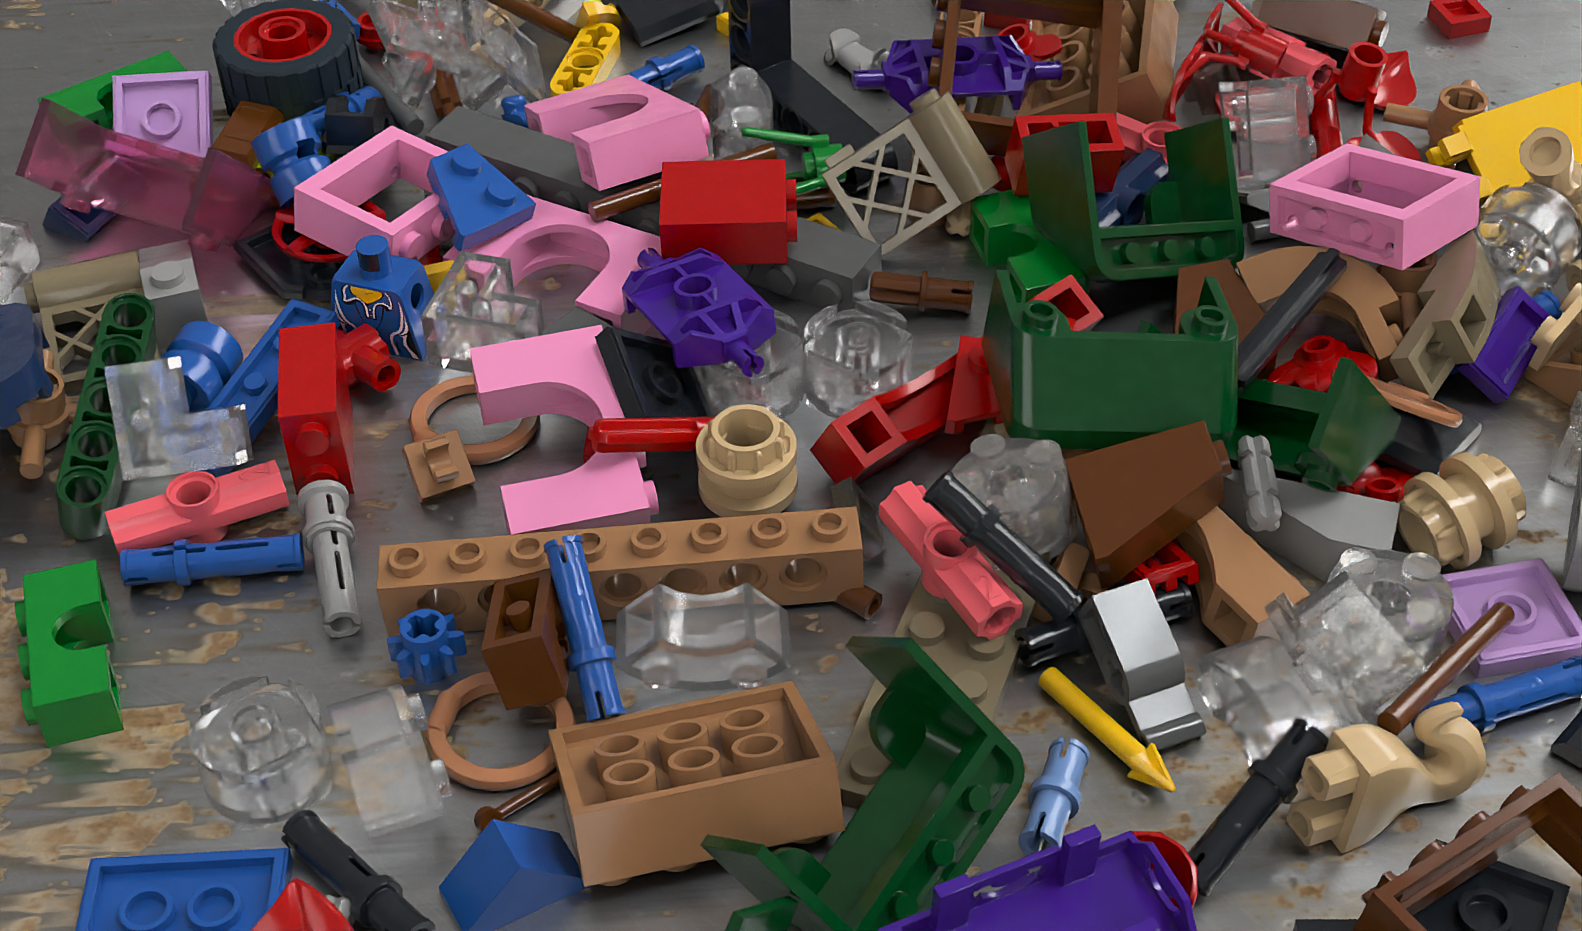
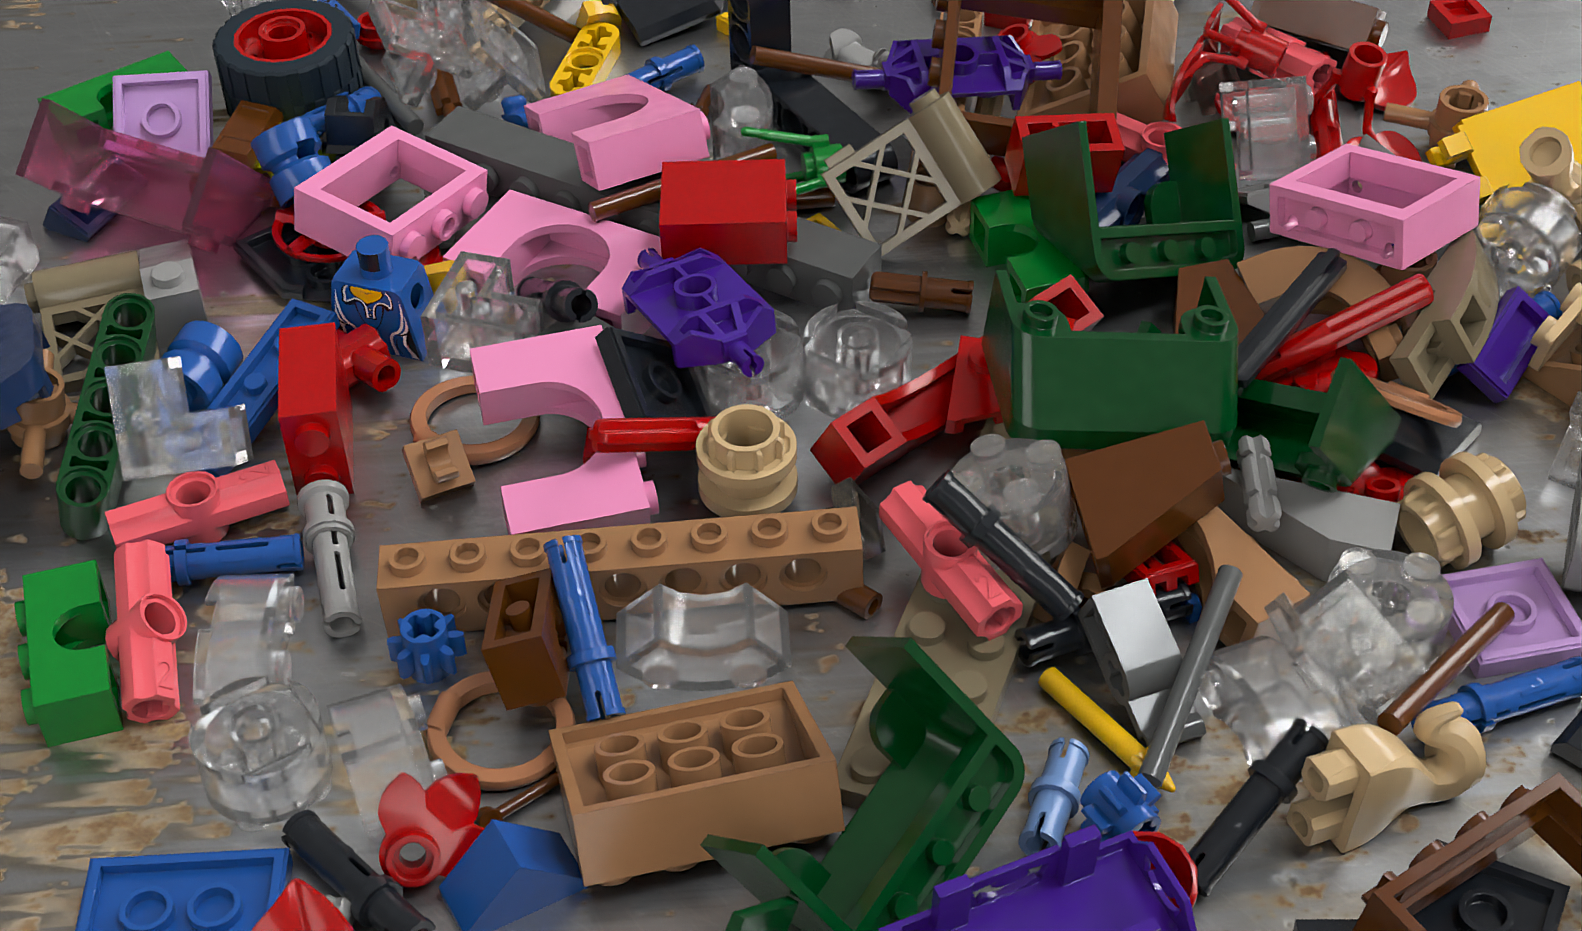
blue wing [427,143,536,252] -> none
none -> coral piece [105,539,187,724]
none -> clear brick [193,573,304,705]
none -> red plate [378,772,485,888]
none -> black pin [516,276,598,323]
none -> reddish brown bar [749,45,881,82]
none -> blue gear [1079,770,1162,842]
none -> dark grey bar [1138,564,1243,788]
none -> blue piece [1179,593,1202,624]
none -> red axle [1255,274,1434,382]

